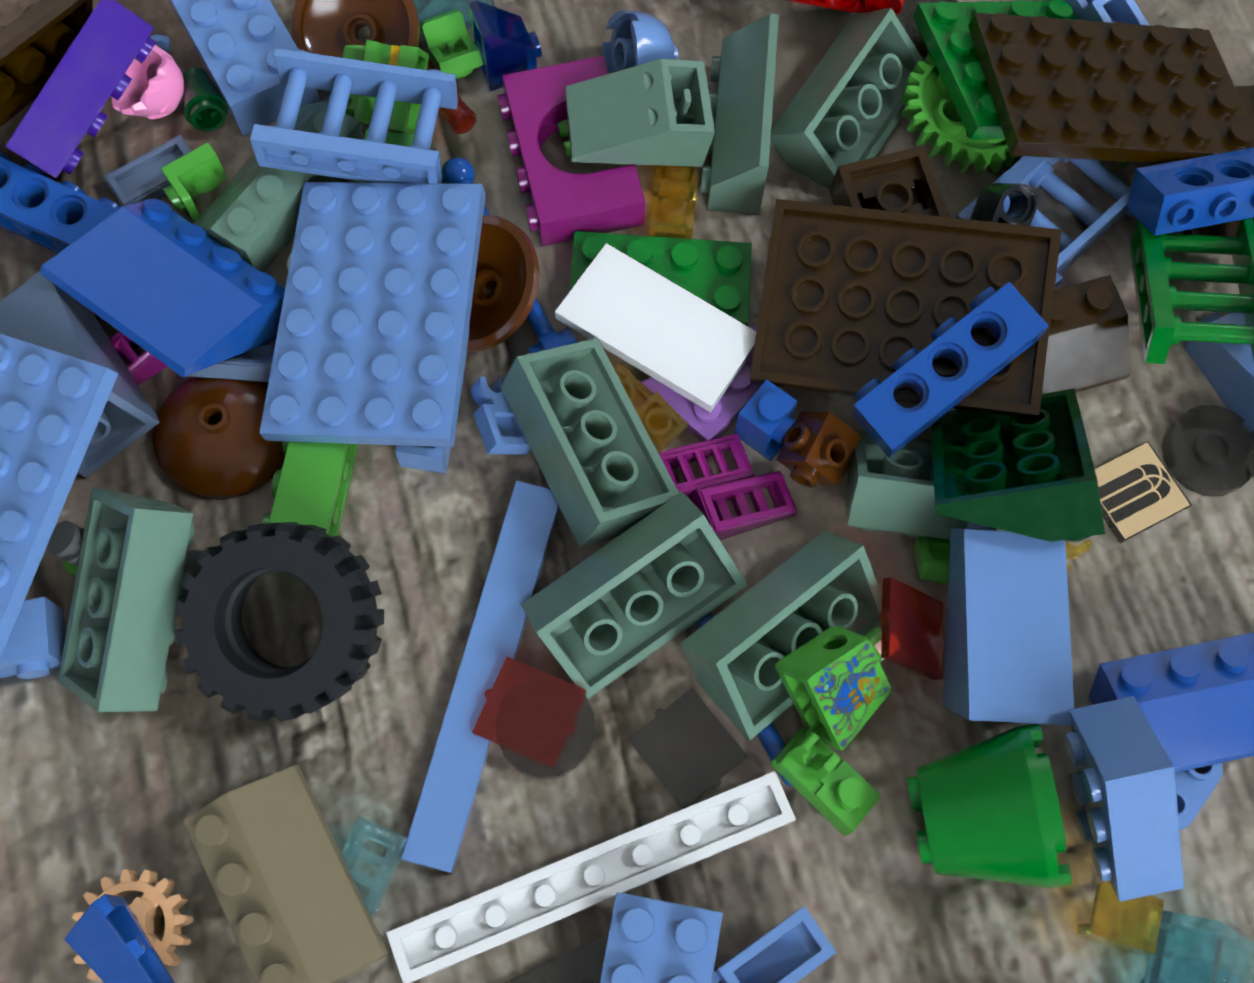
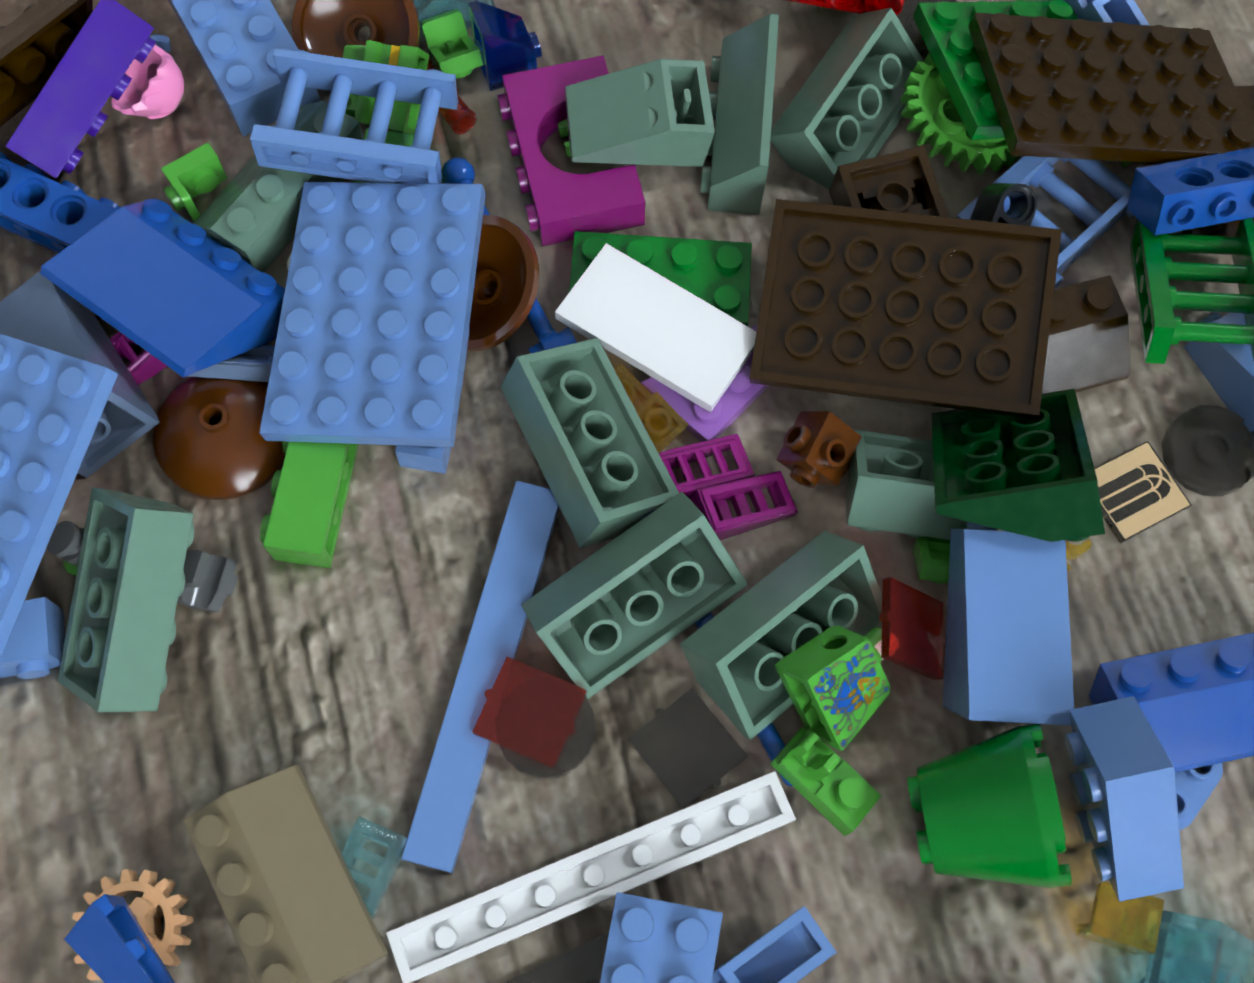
sand blue tile [103,135,191,207] -> none
black tyre [174,522,384,721] -> none
dark green cone [183,67,228,132] -> none
medium blue plate [471,377,531,455] -> none
medium blue cylinder [601,10,678,74] -> none
clear yellow slope [648,165,699,239] -> none
blue brick [734,380,797,462] -> none
blue brick [852,282,1049,458] -> none

